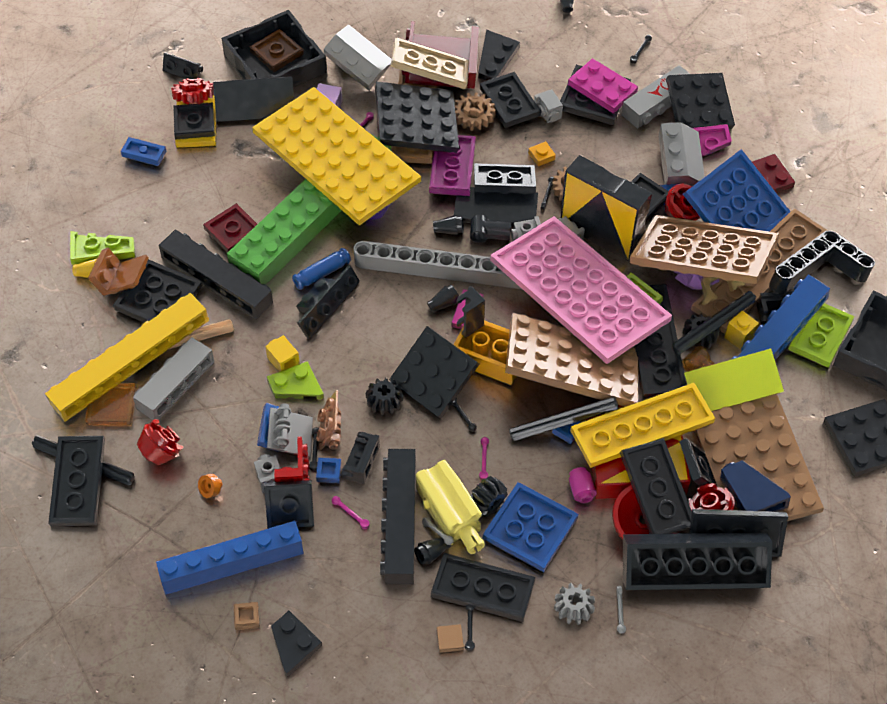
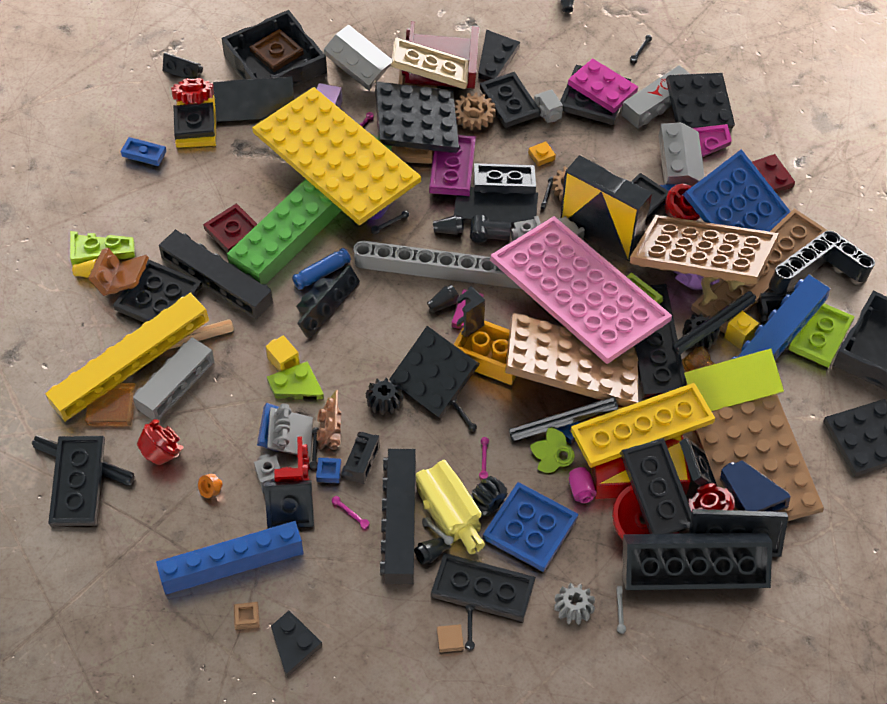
none -> black hinge [371,210,409,234]
none -> lime plate [530,428,575,473]

